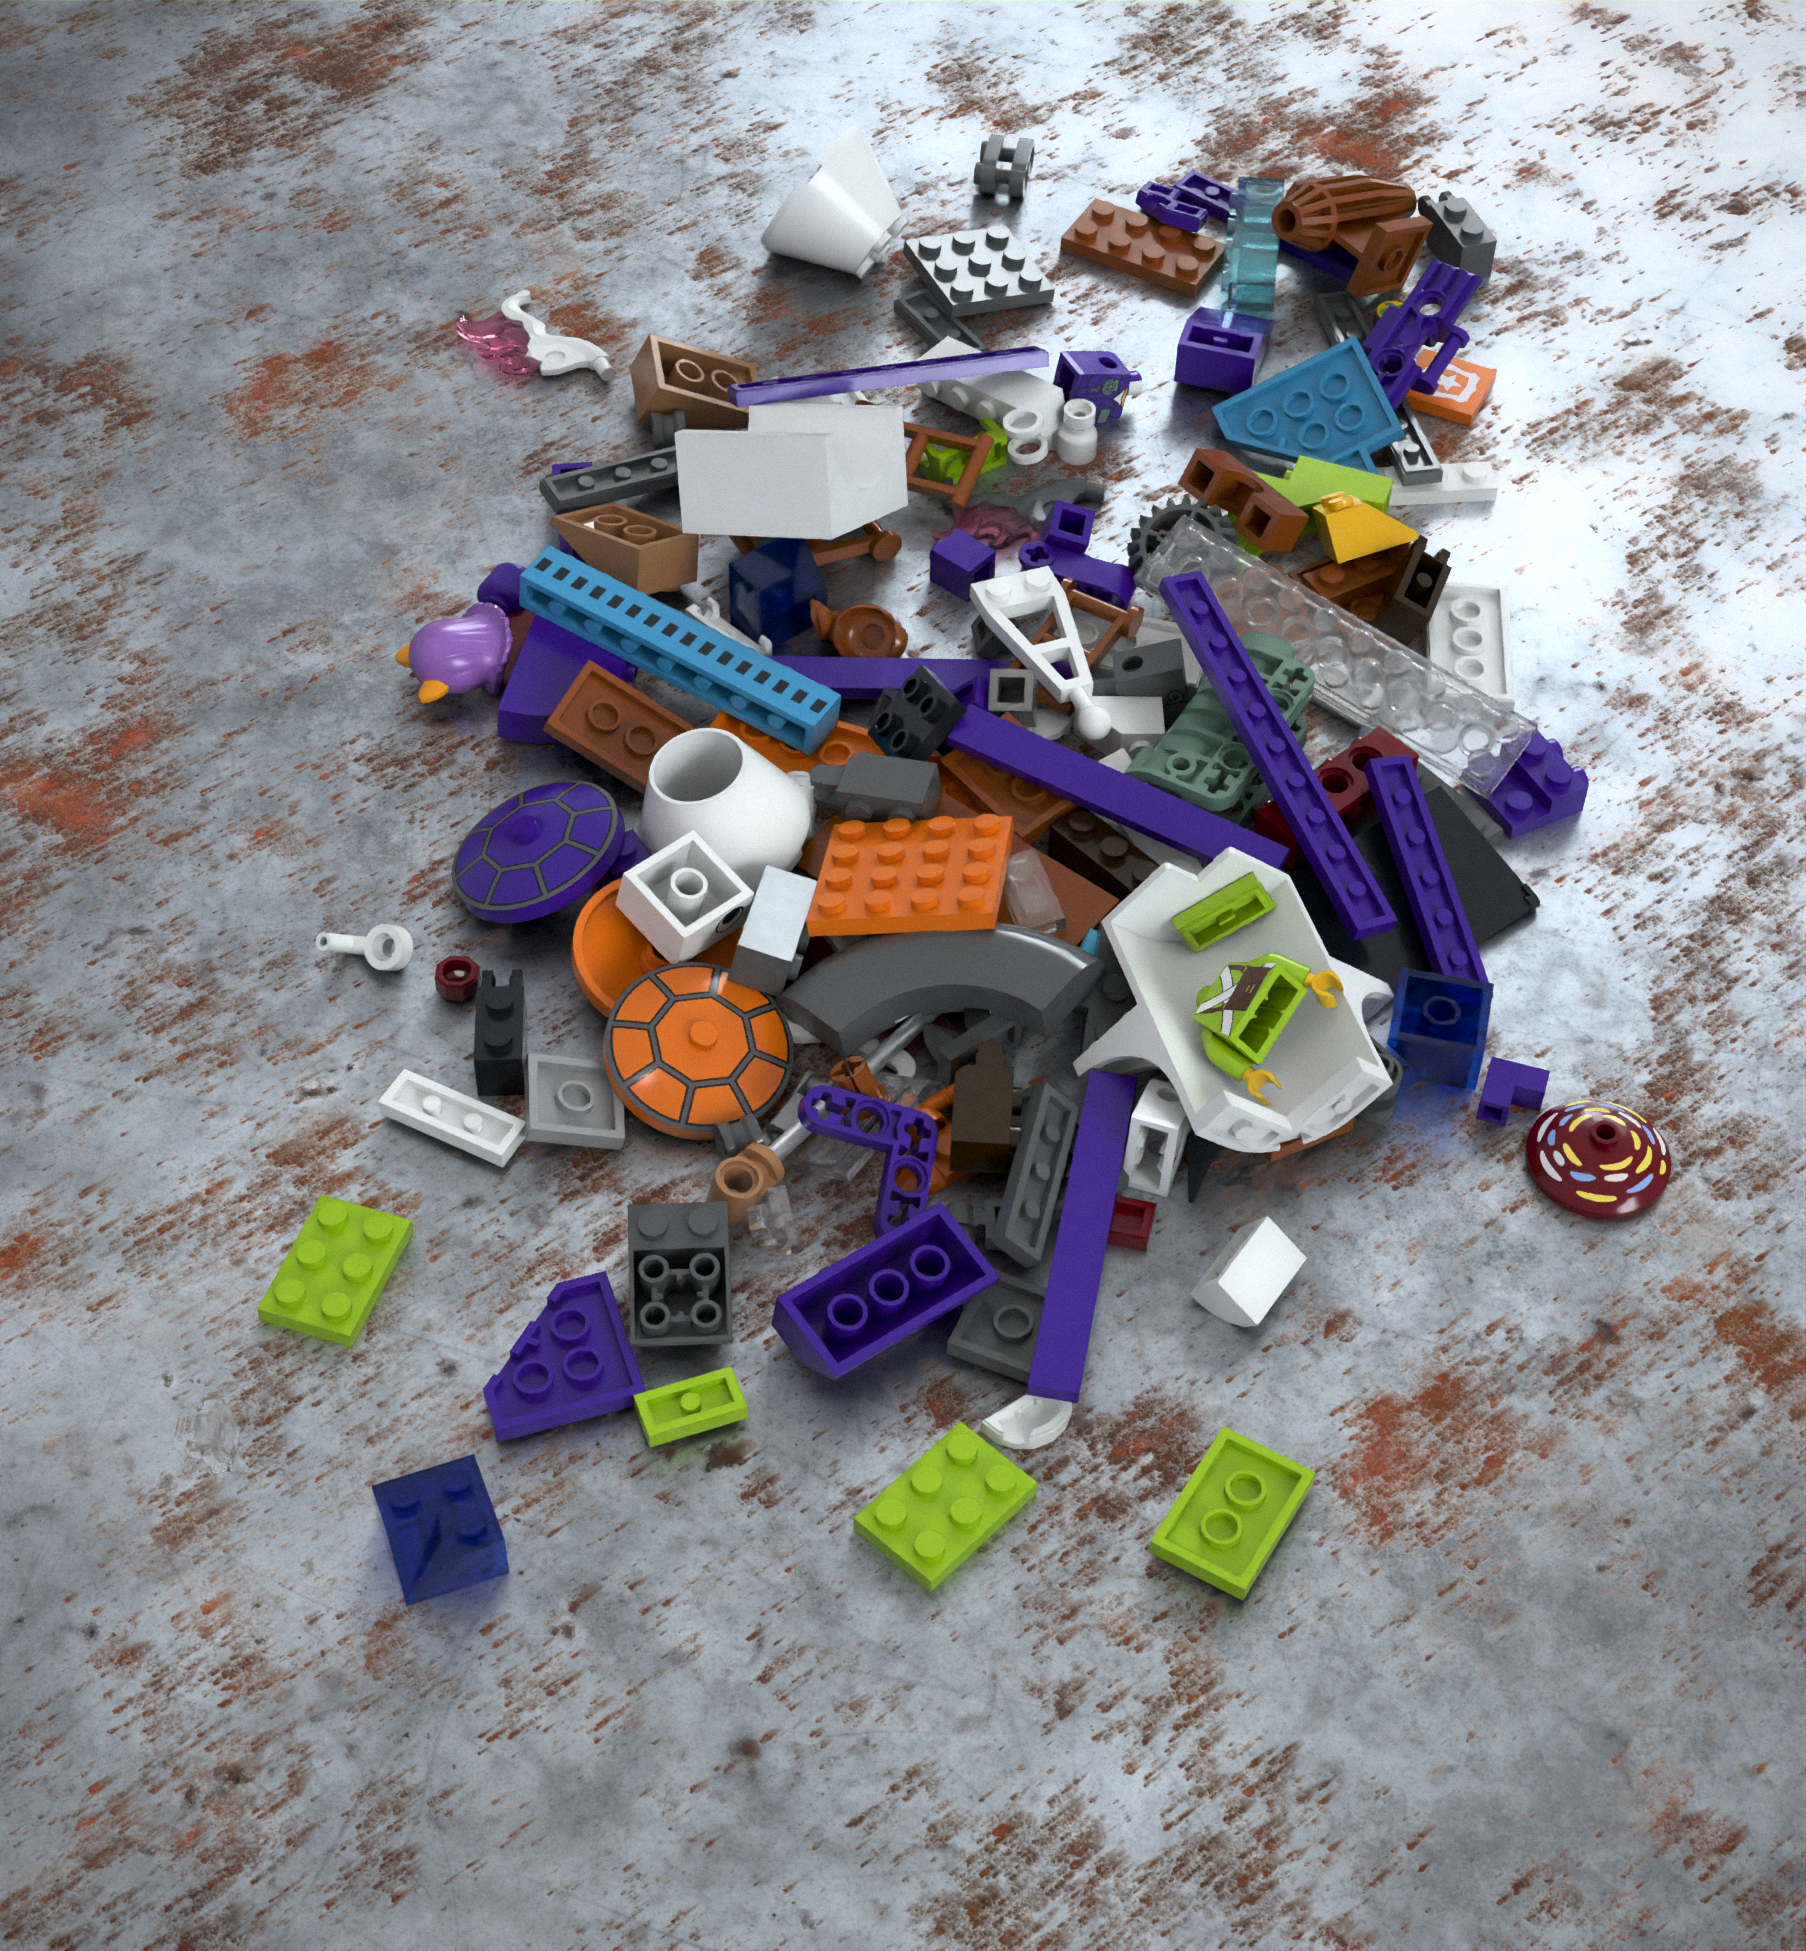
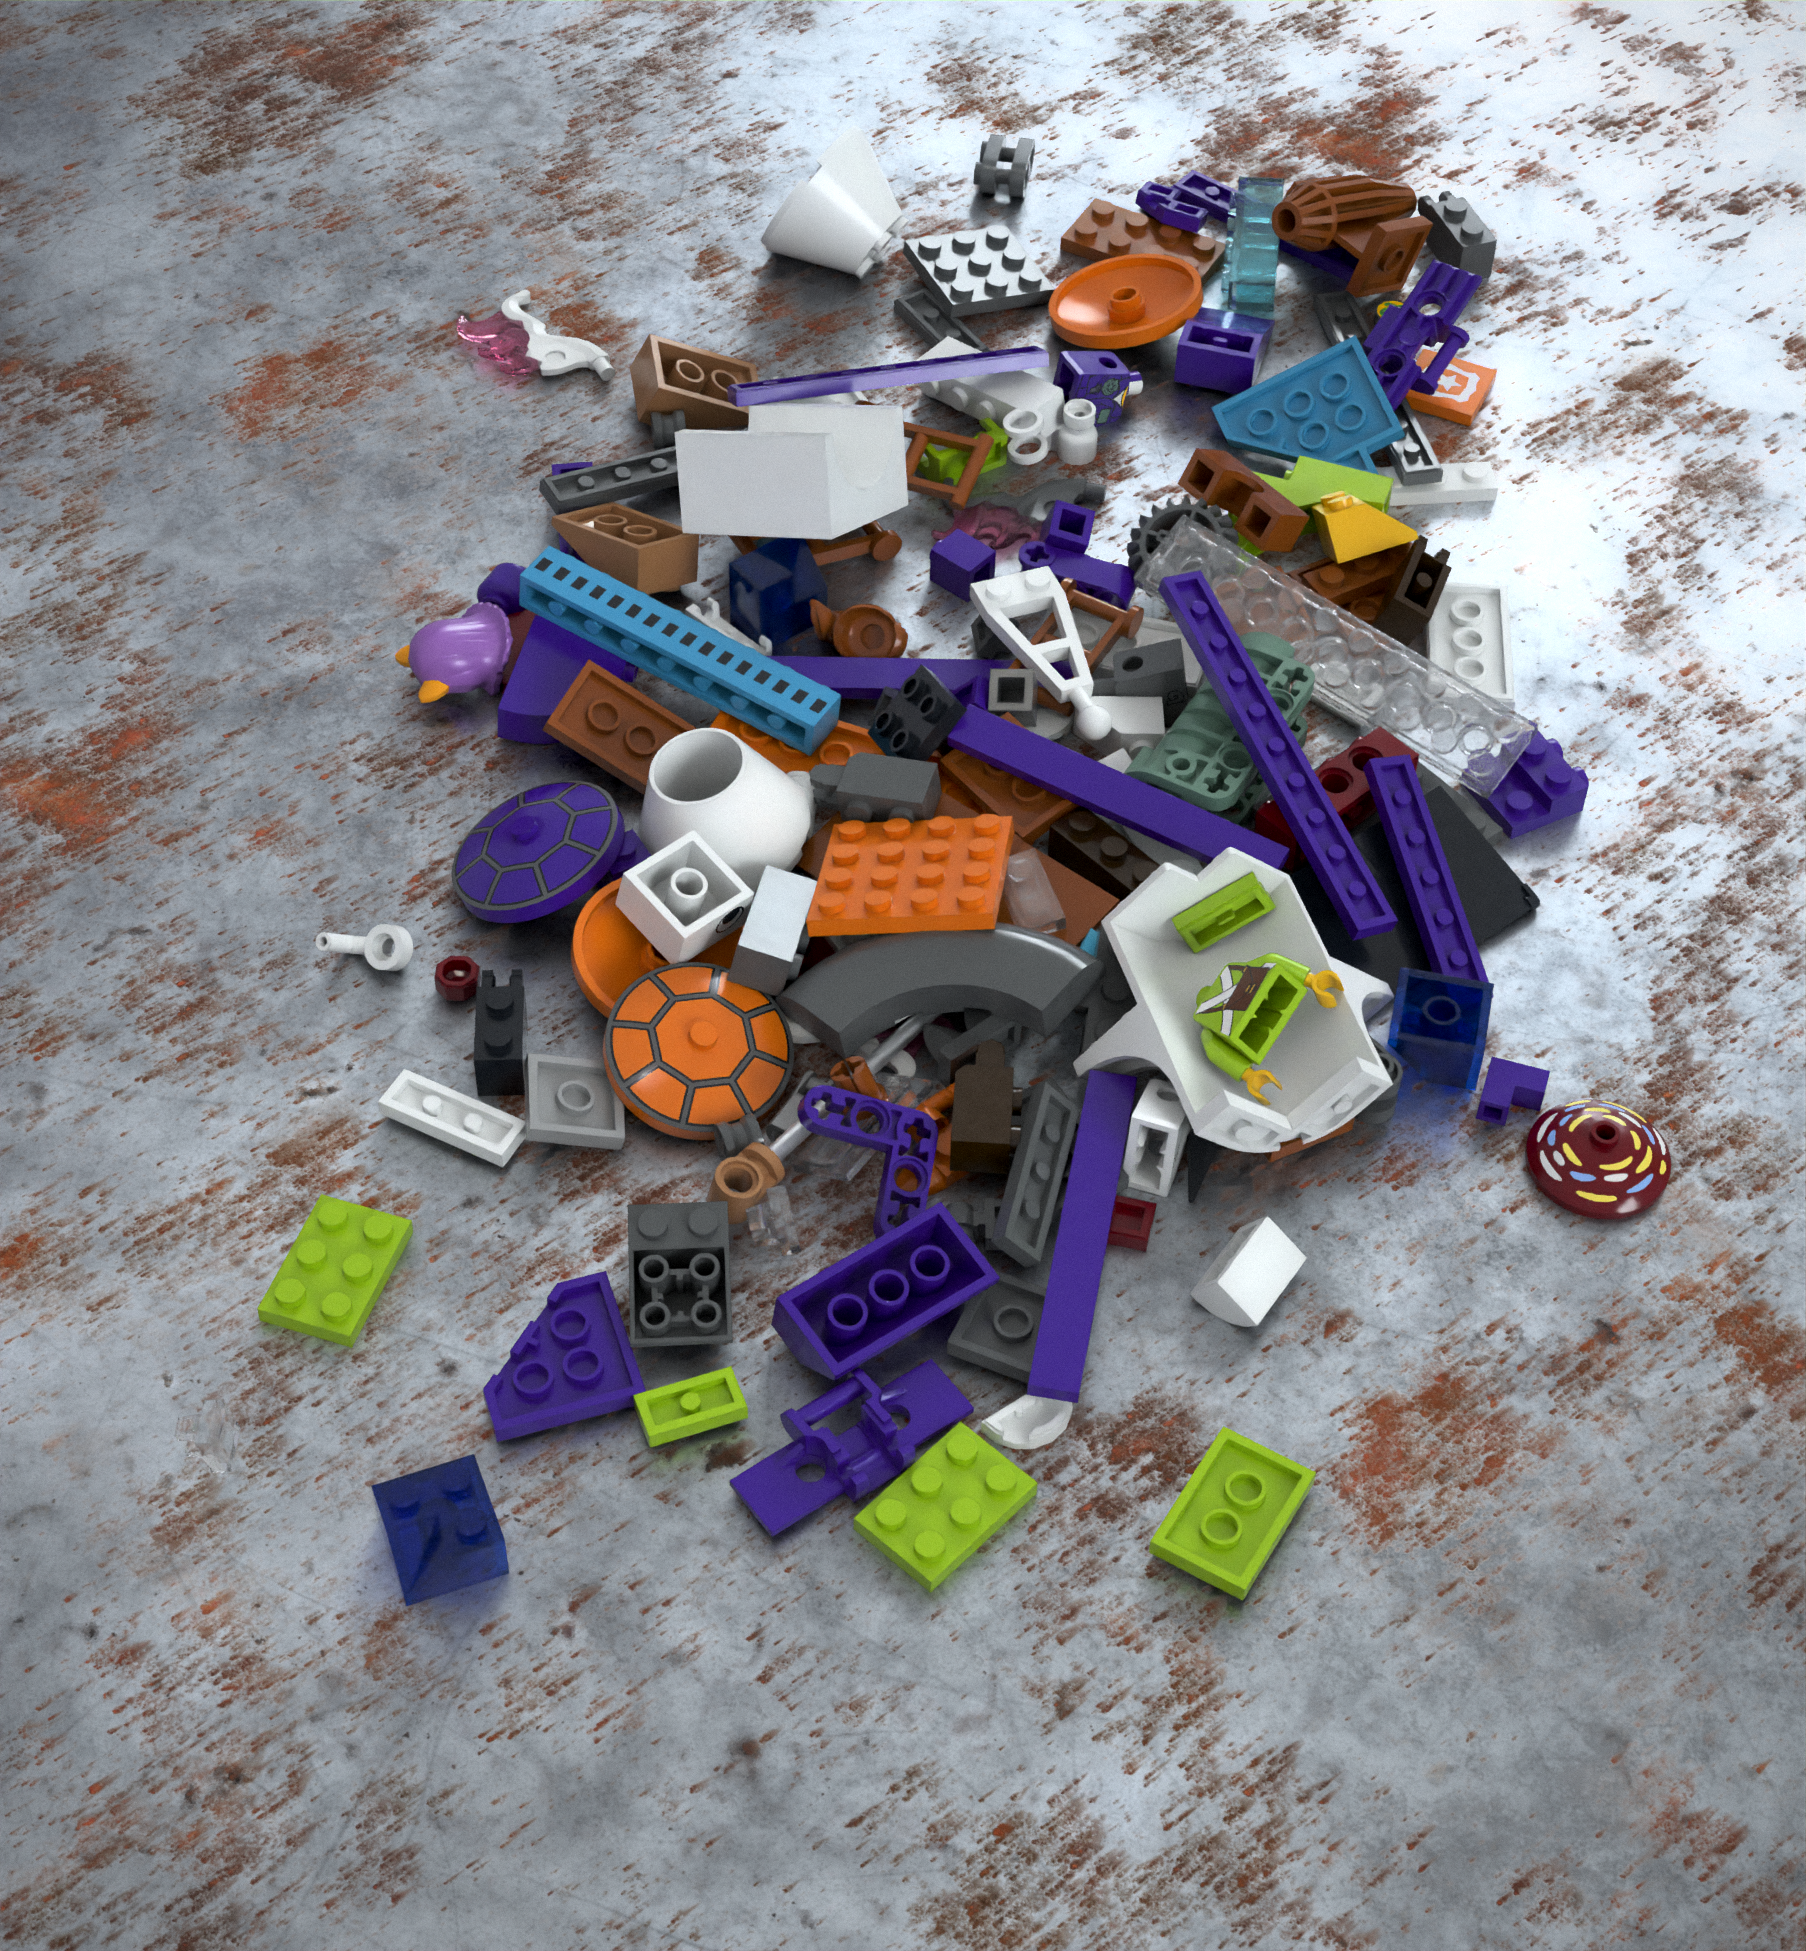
none -> dark purple piece [730,1359,974,1537]
none -> orange dish [1048,254,1204,349]

